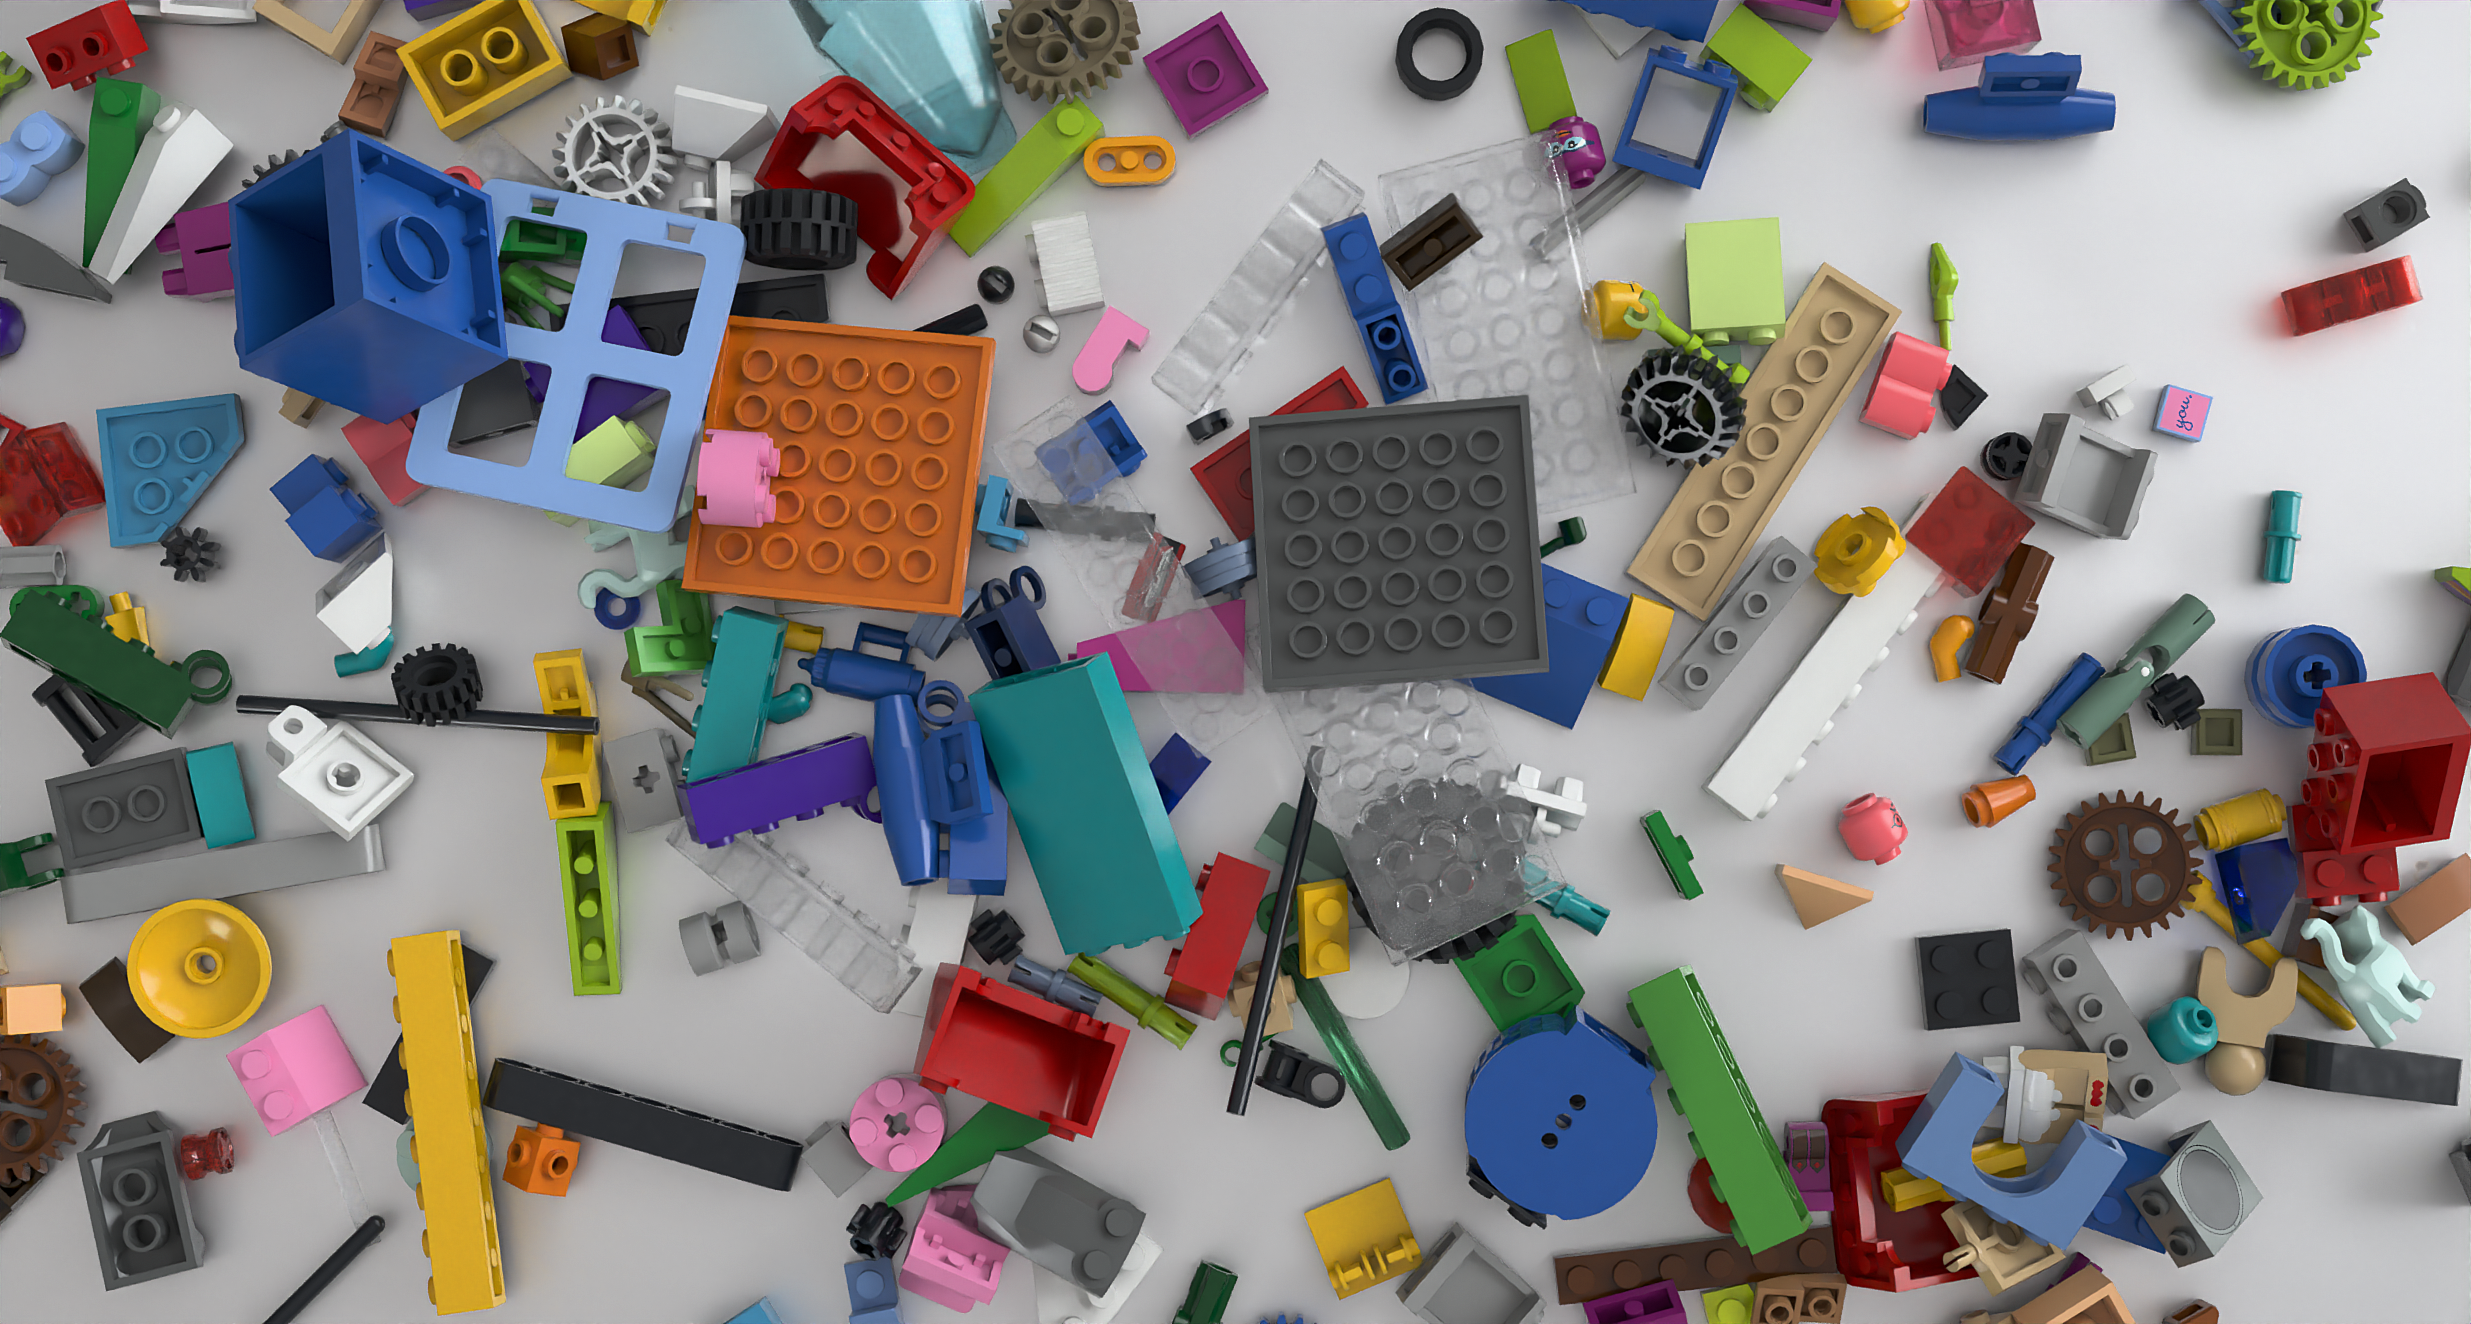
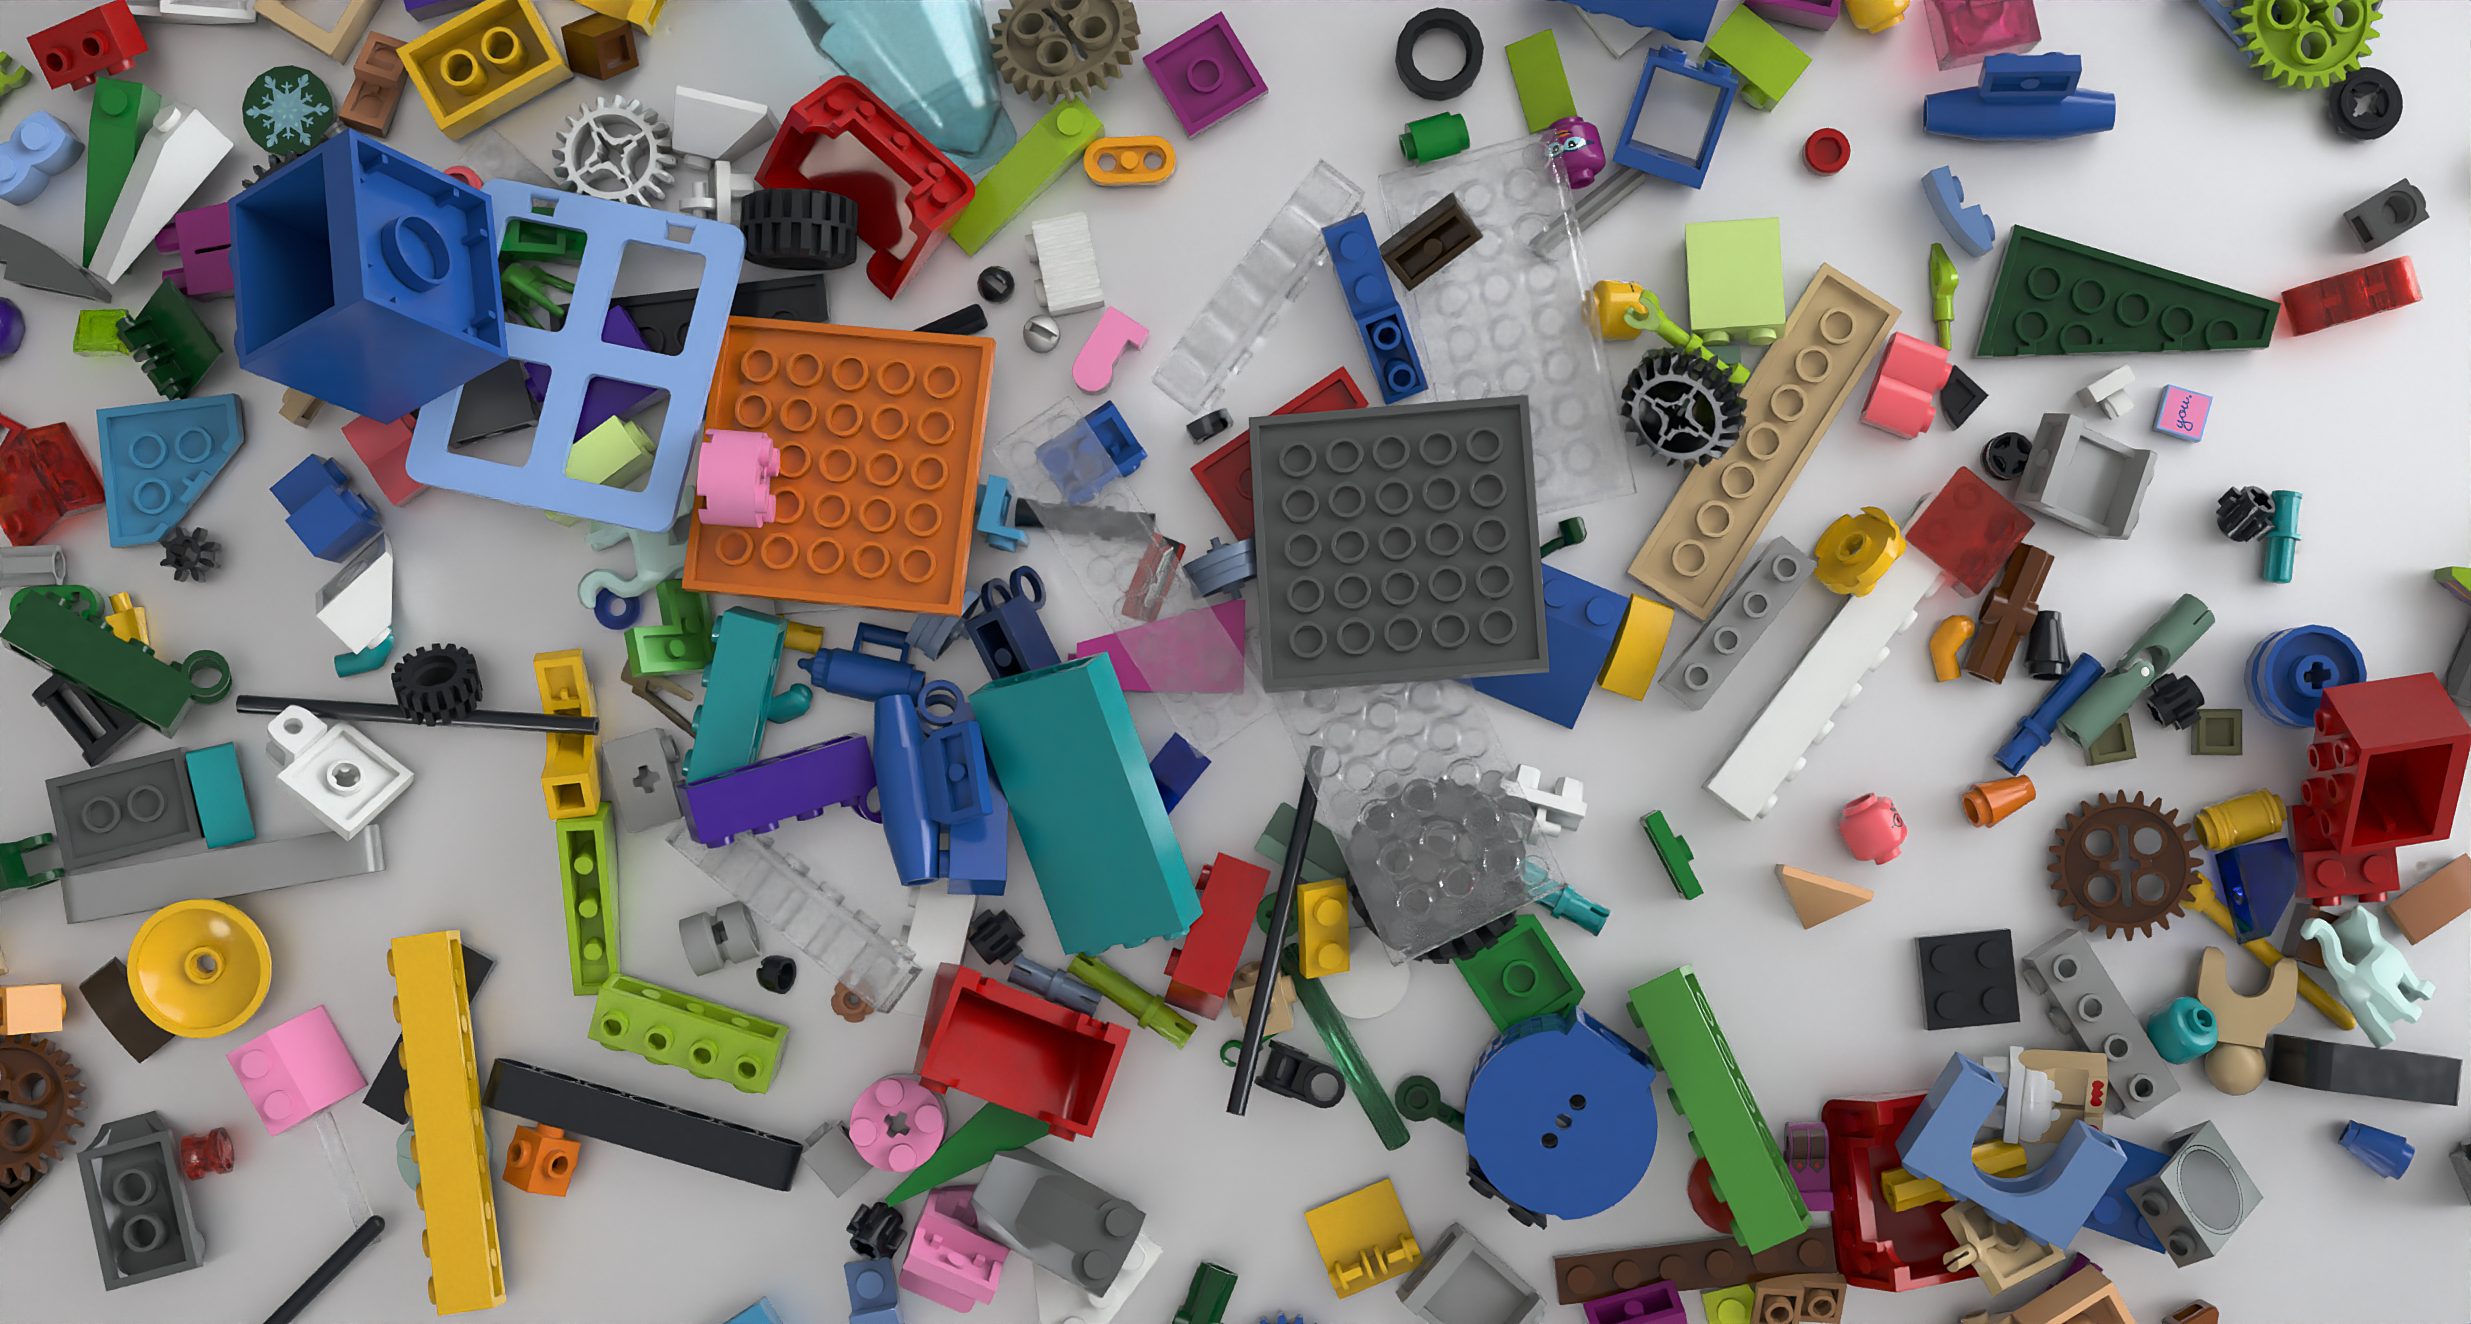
none -> clear neon green slope [73,309,129,357]
none -> dark green hinge [115,277,224,401]
none -> dark green tile [242,65,338,158]
none -> lime brick [587,971,790,1094]
none -> black hinge [756,955,796,994]
none -> nougat plate [831,977,877,1023]
none -> dark green plate [1394,1075,1465,1136]
none -> green brick [1399,112,1470,168]
none -> red tile [1802,128,1851,177]
none -> medium blue slope [1921,165,1995,258]
none -> dark green wing [1973,224,2281,358]
none -> black cone [2023,610,2071,681]
none -> black gear [2216,486,2276,542]
none -> black gear [2327,67,2403,141]
none -> blue cone [2338,1120,2415,1180]

